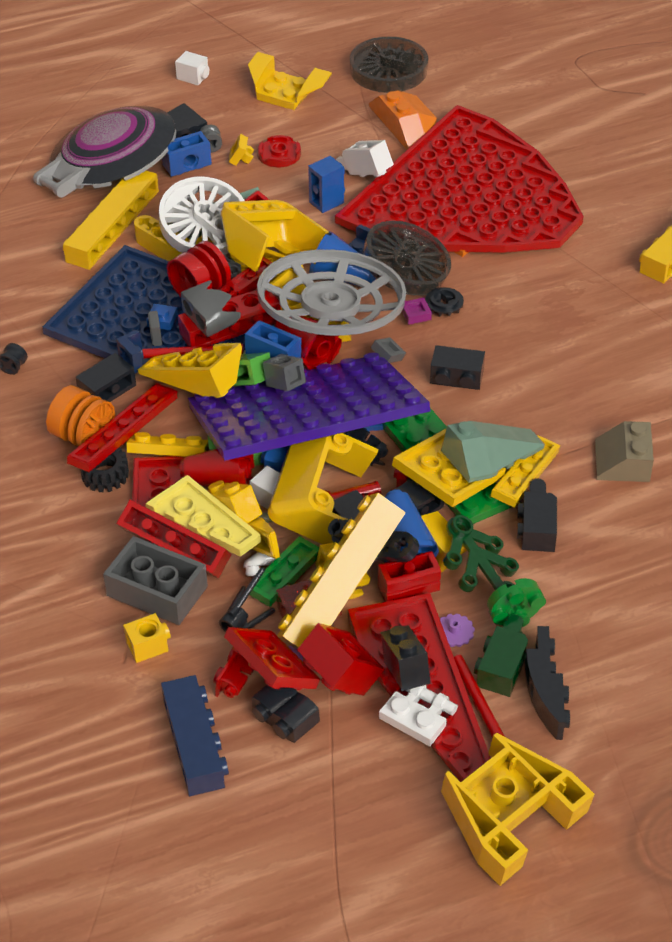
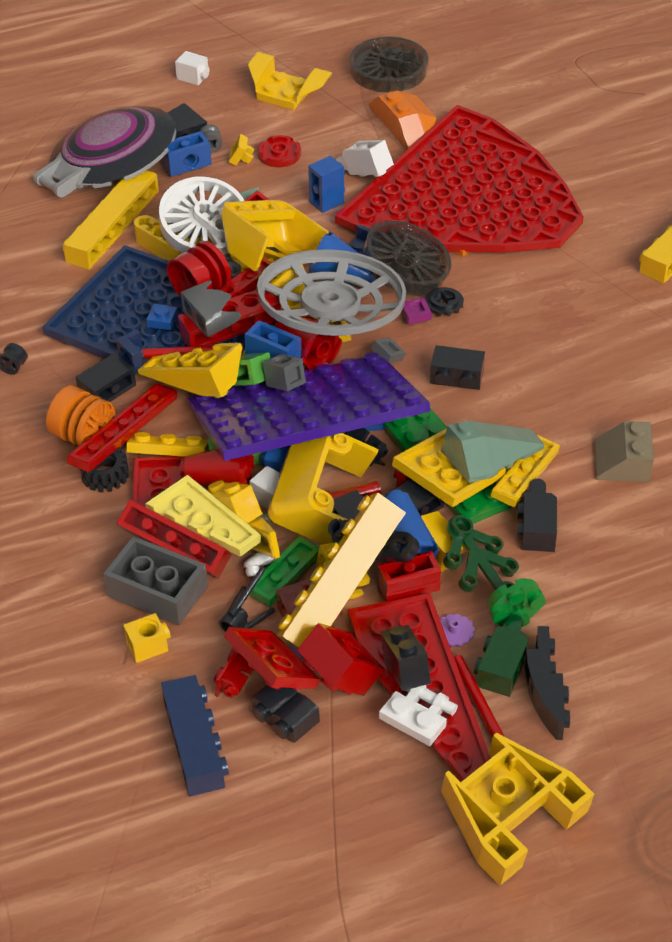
dark grey tile [148,311,162,346] -> none

